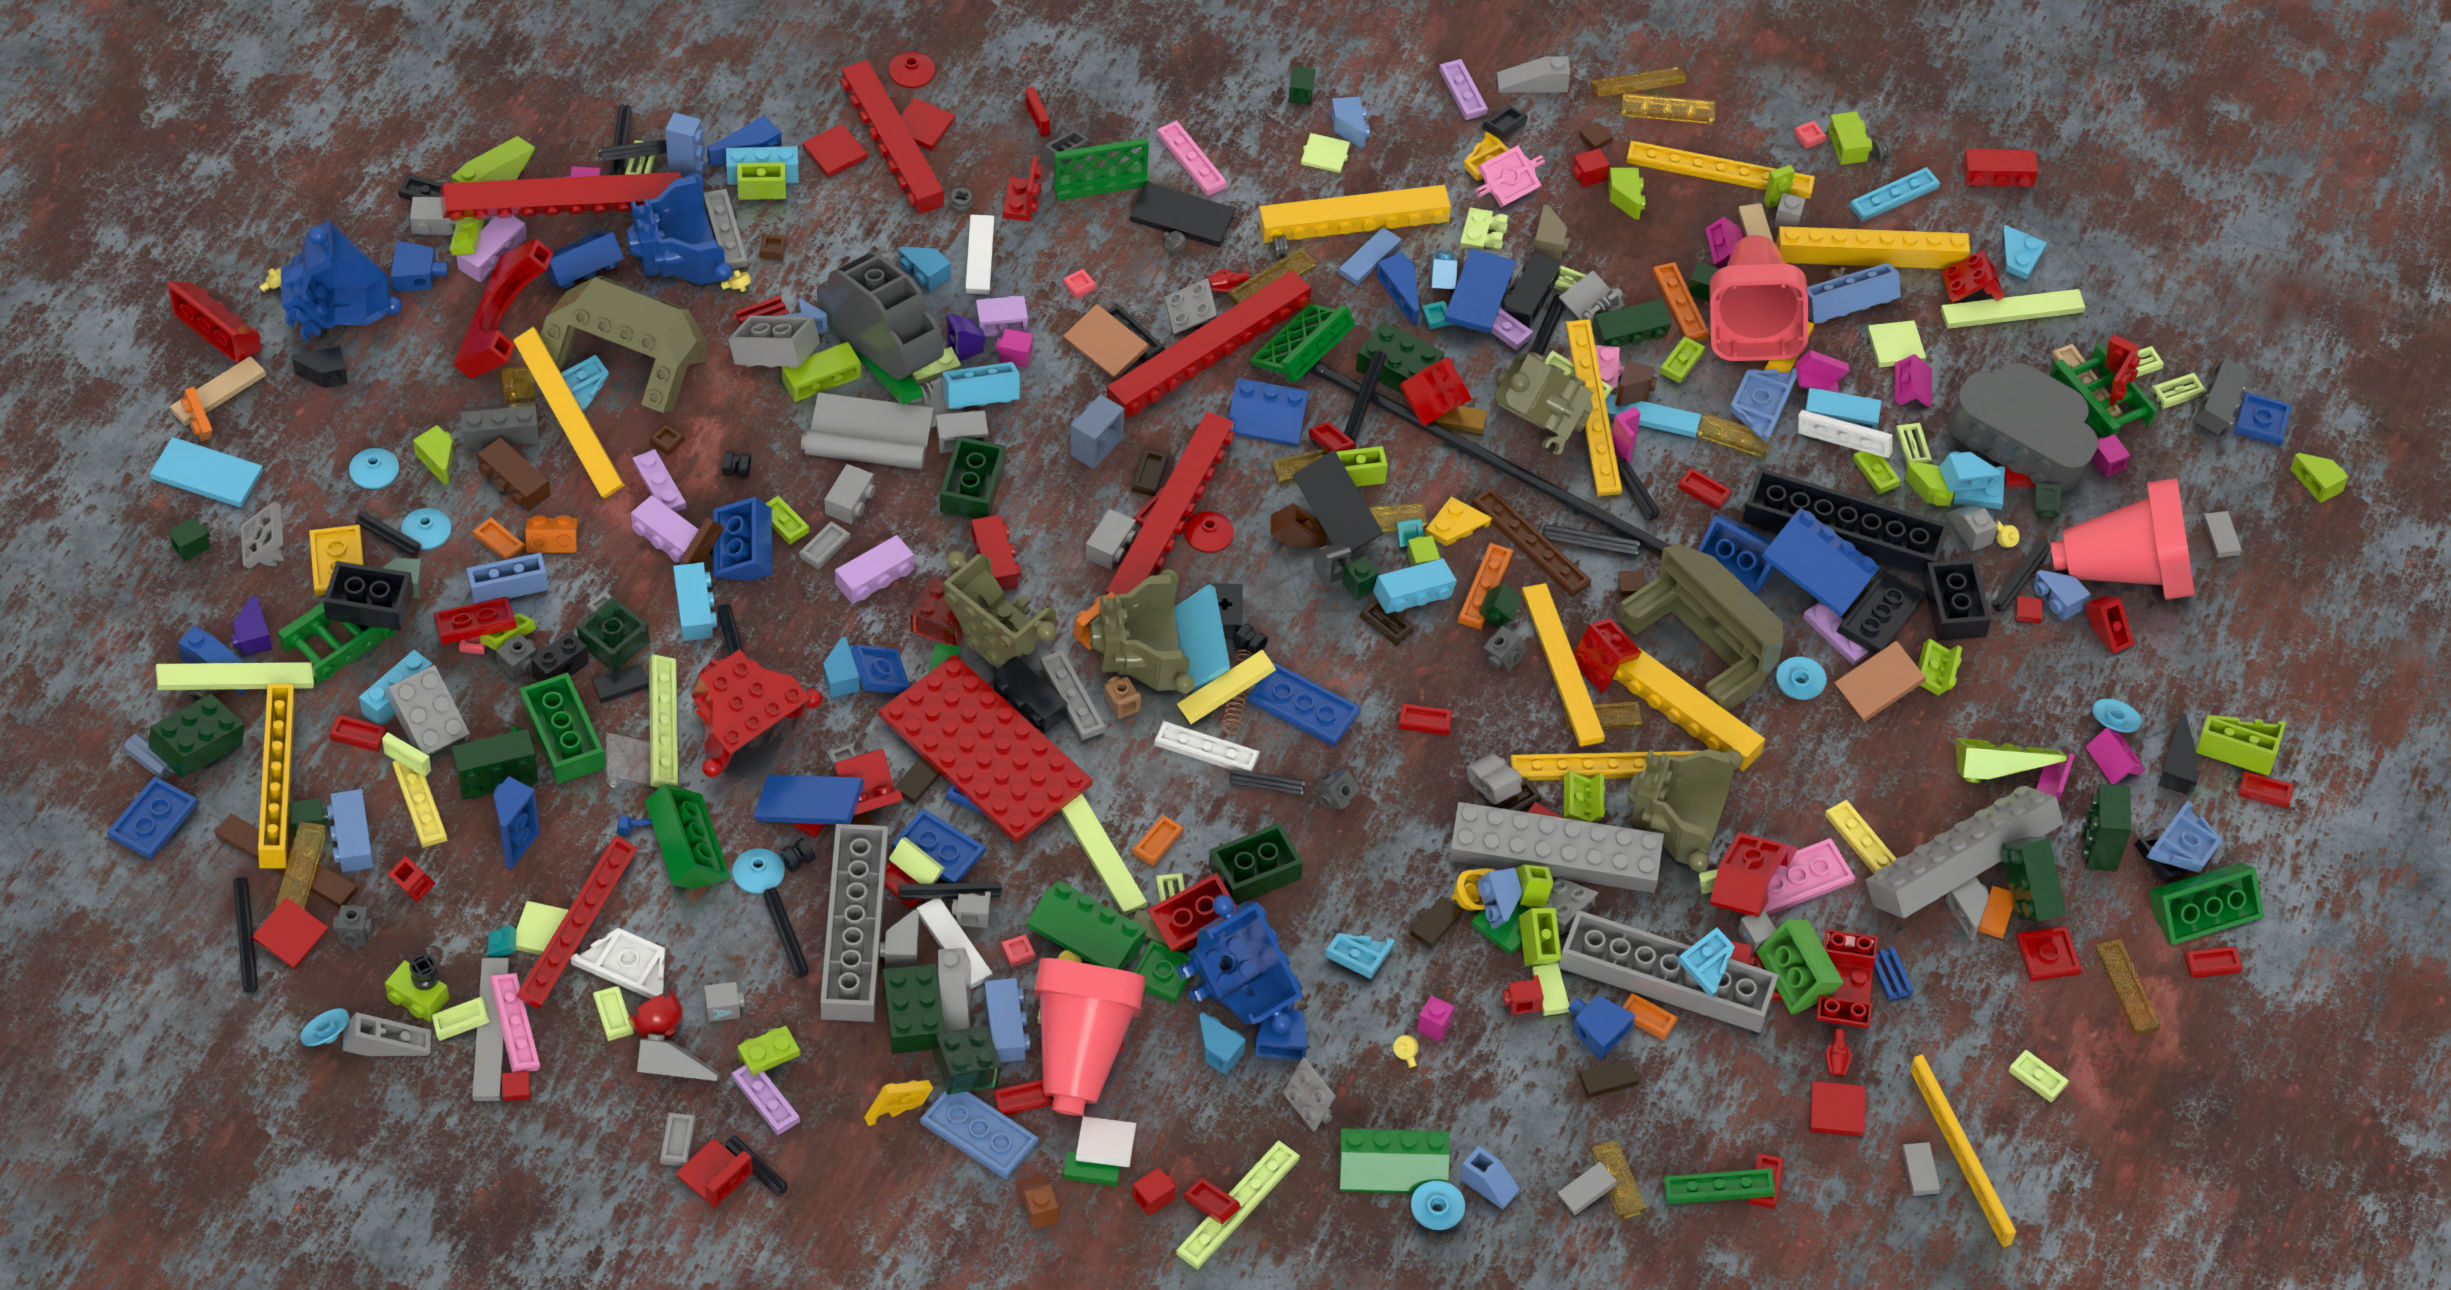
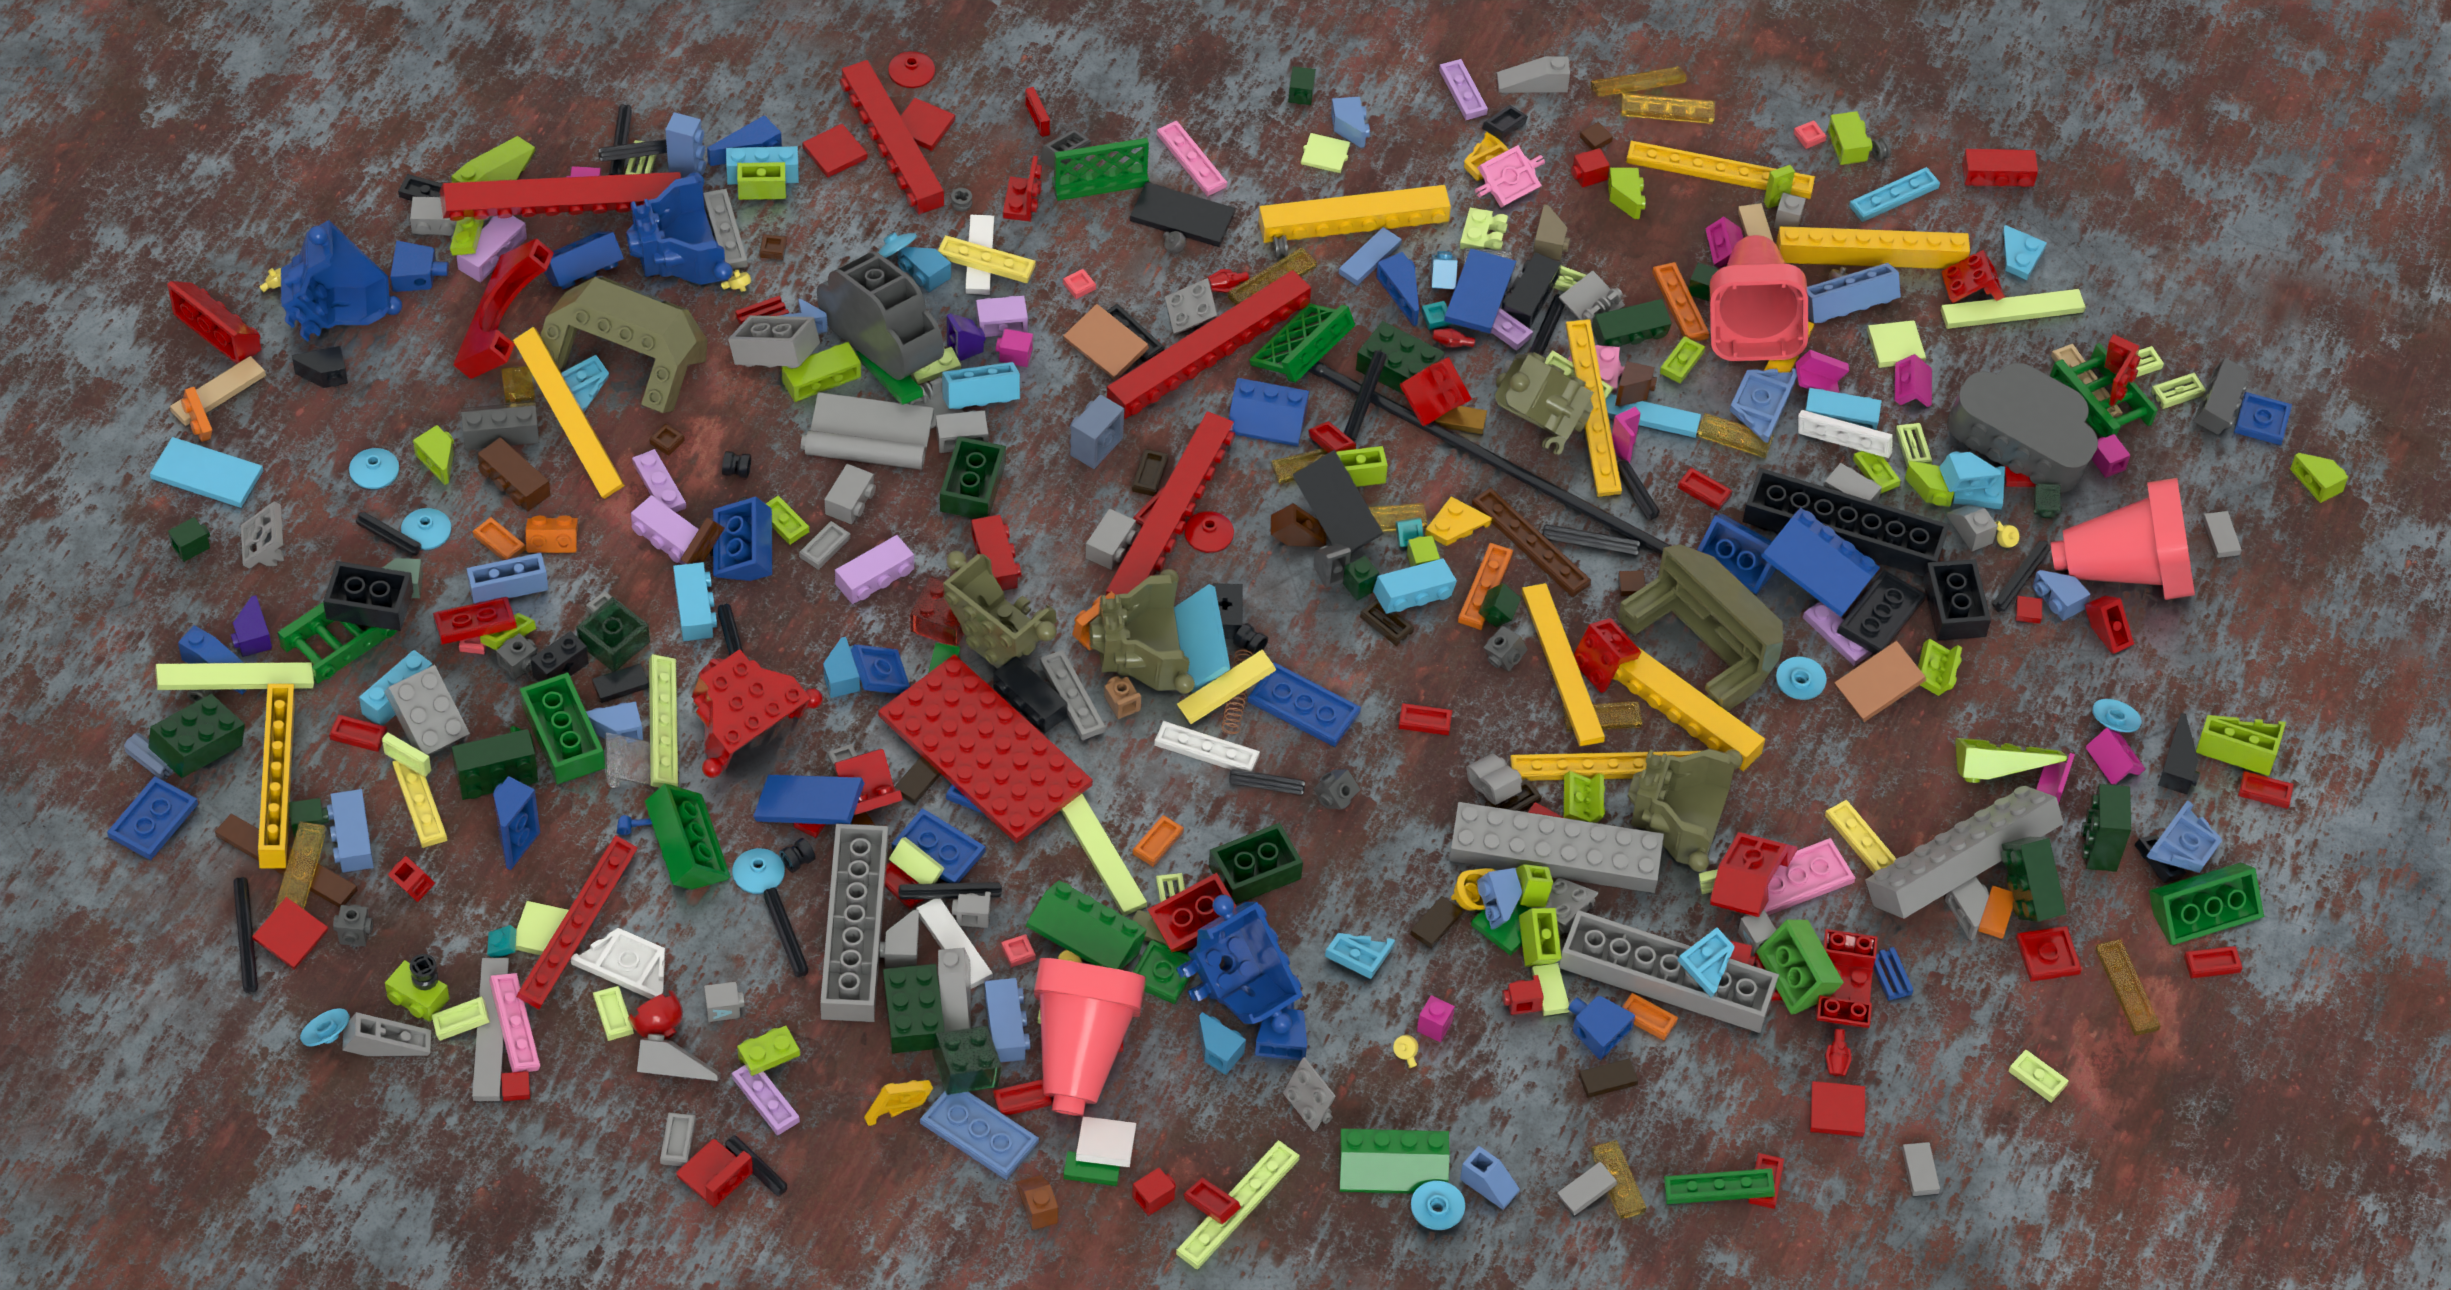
yellow tile [309,525,364,596] -> none
yellow tile [1910,1054,2016,1247] -> none
none -> medium blue slope [586,702,643,746]
none -> medium azure dish [878,232,917,258]
none -> light yellow tile [938,235,1036,284]
none -> red piece [1432,328,1475,347]
none -> light grey brick [1824,463,1882,503]

